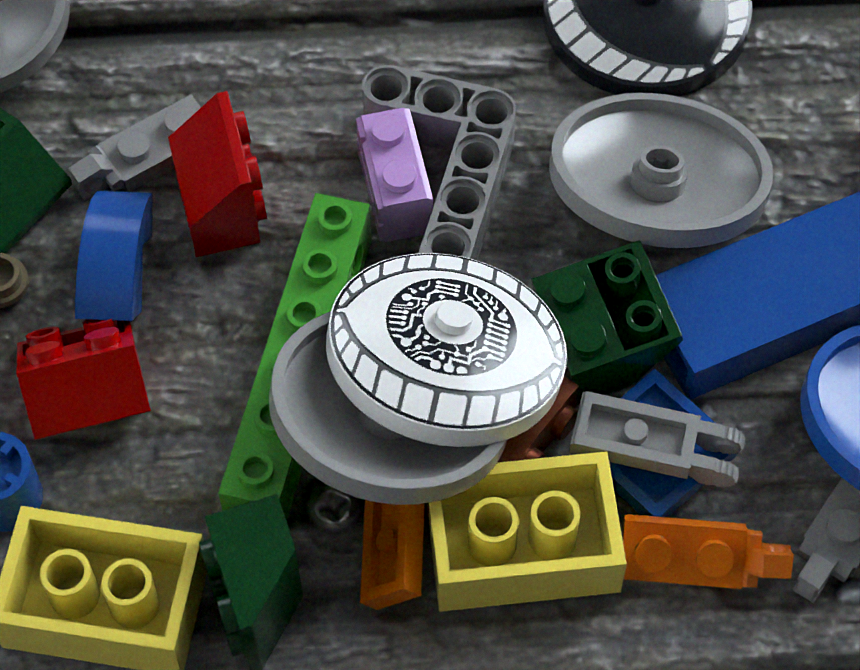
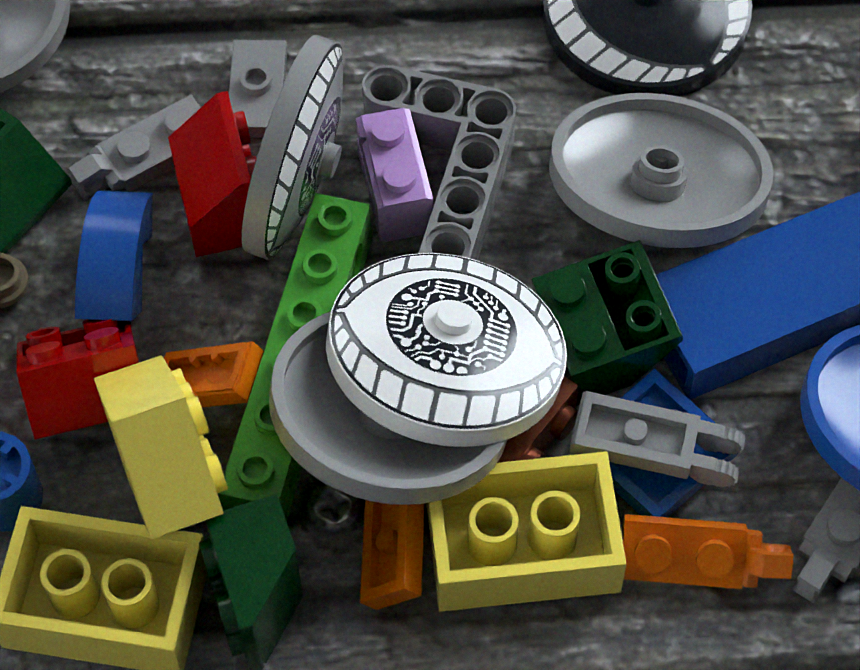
none -> light yellow brick [94,355,228,539]
none -> orange plate [164,341,264,407]
none -> light grey plate [229,40,287,138]
none -> light grey dish [242,35,343,260]

